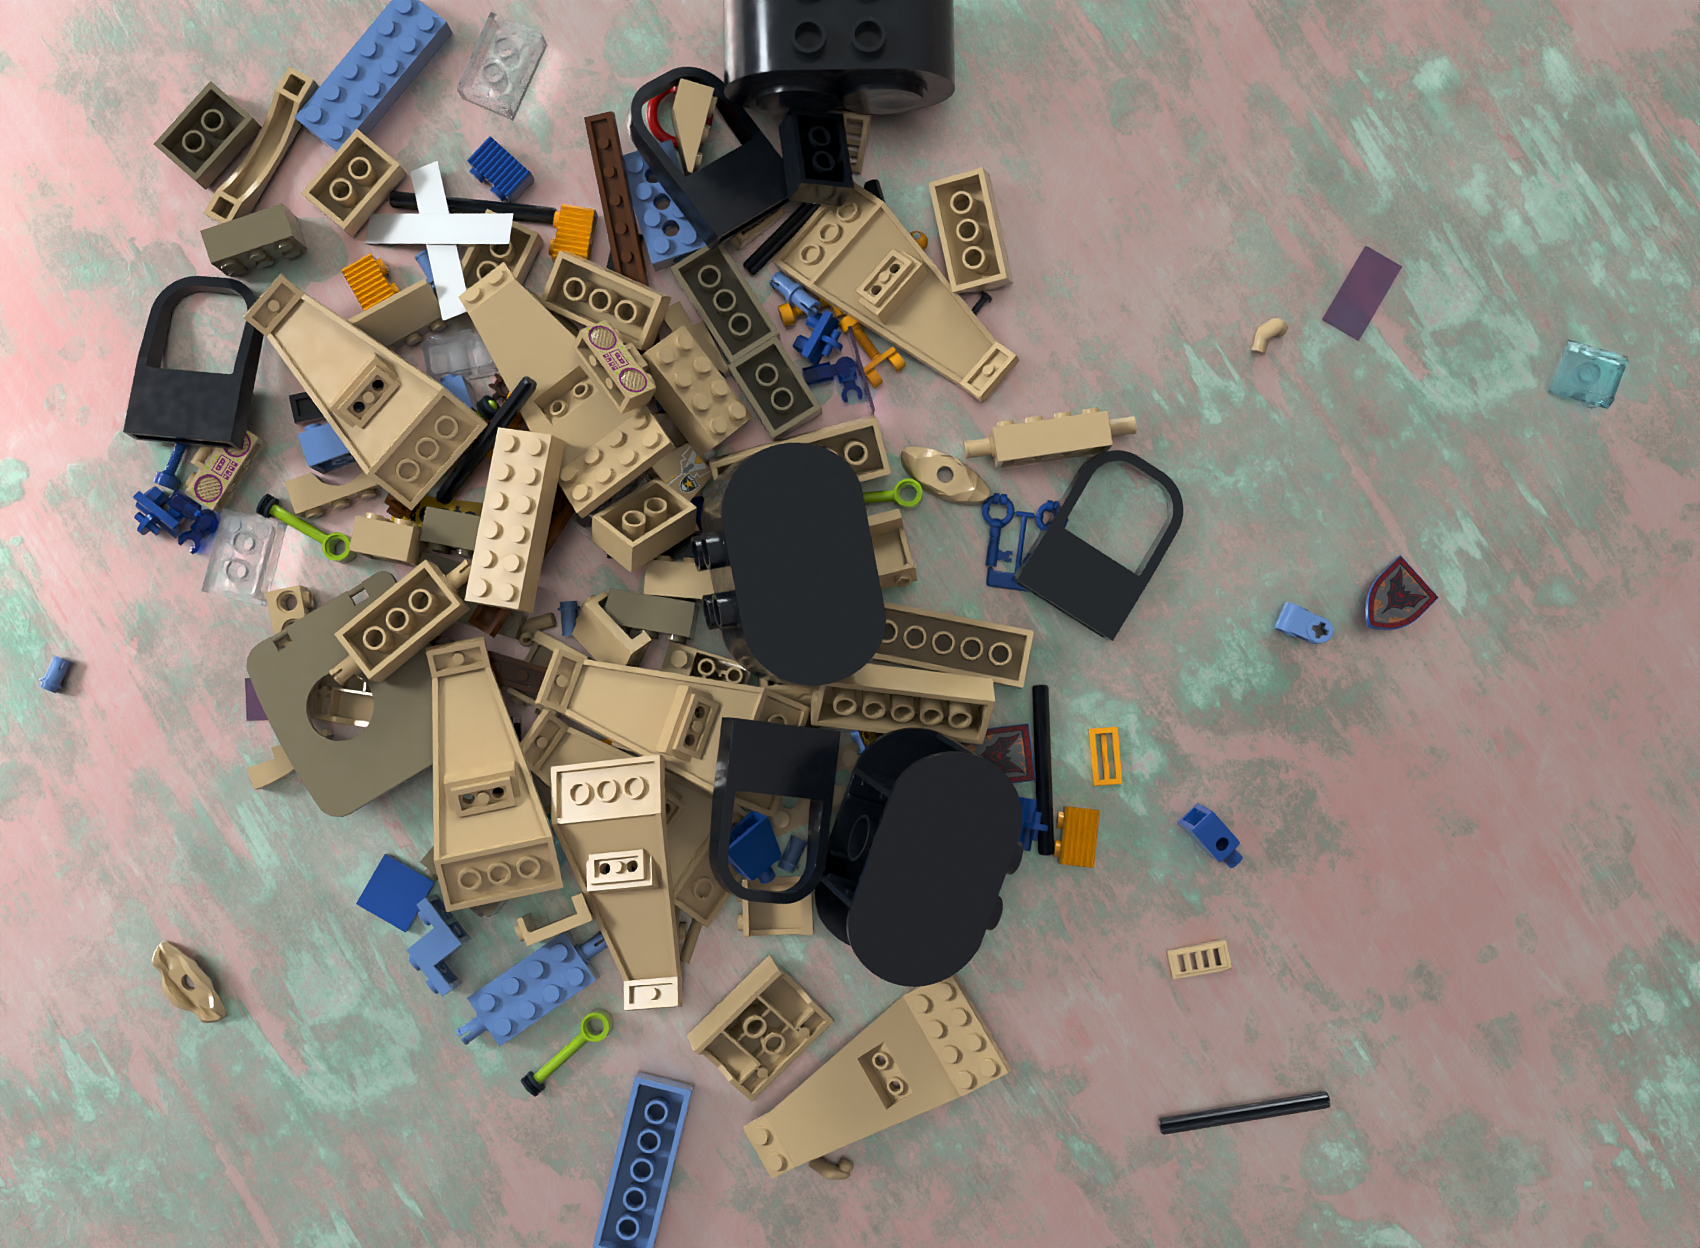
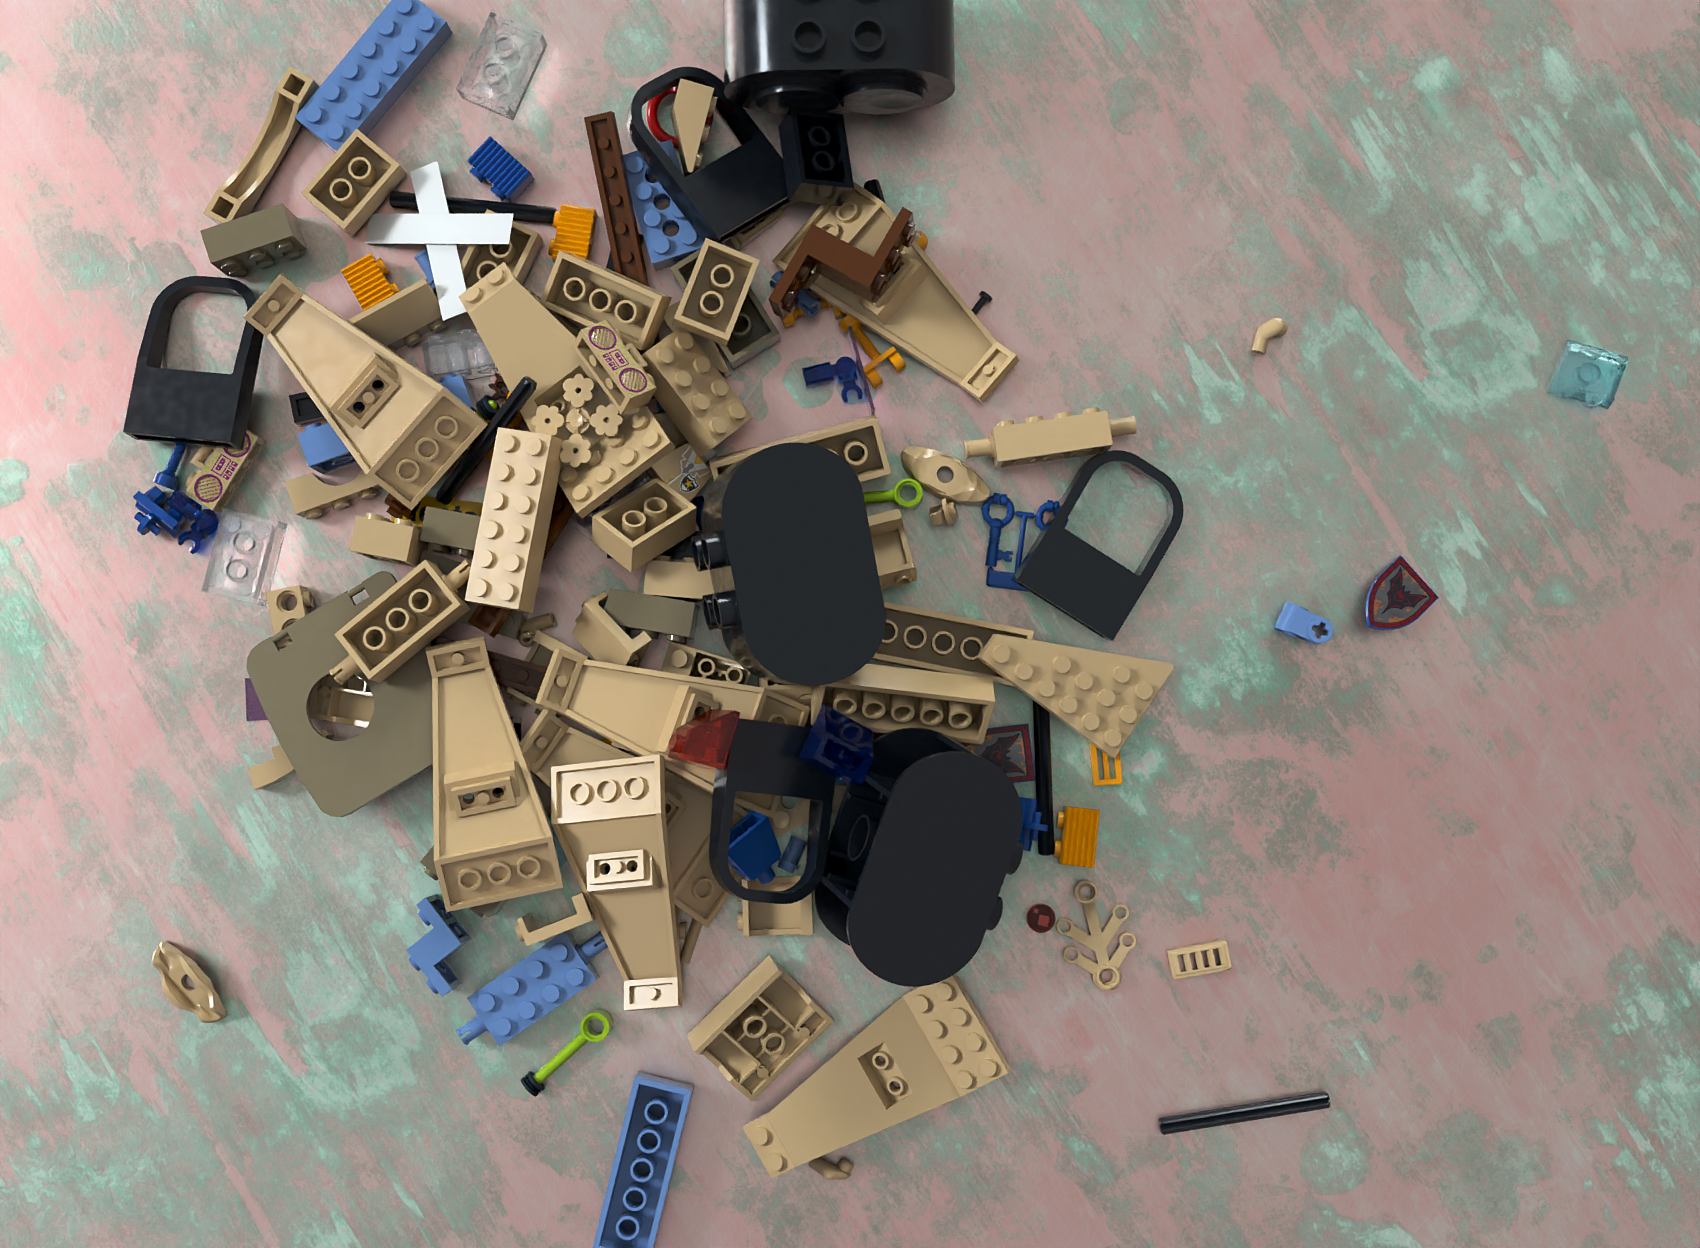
medium blue pin [39,655,71,693] -> none
dark tan brick [154,81,262,190] -> none
lime piece [256,494,357,564] -> none
blue tile [356,853,436,933] -> none
medium blue pin [557,601,580,636] -> none
dark tan brick [728,336,822,441] -> none
black axle [743,202,821,275] -> none
blue hips [793,310,843,367] -> none
tan slope [842,111,872,173] -> none
tan slope [928,167,1013,293] -> none
blue torso [1177,803,1243,868] -> none
clear purple piece [1322,245,1402,341] -> none
none -> tan plant [531,374,623,468]
none -> clear red slope [668,709,740,770]
none -> tan brick [672,238,760,346]
none -> reddish brown bracket [769,207,916,319]
none -> clear blue slope [799,704,874,785]
none -> tan plate [929,498,958,526]
none -> tan wing [977,634,1175,758]
none -> clear red tile [1026,903,1055,933]
none -> tan plant [1056,880,1137,991]

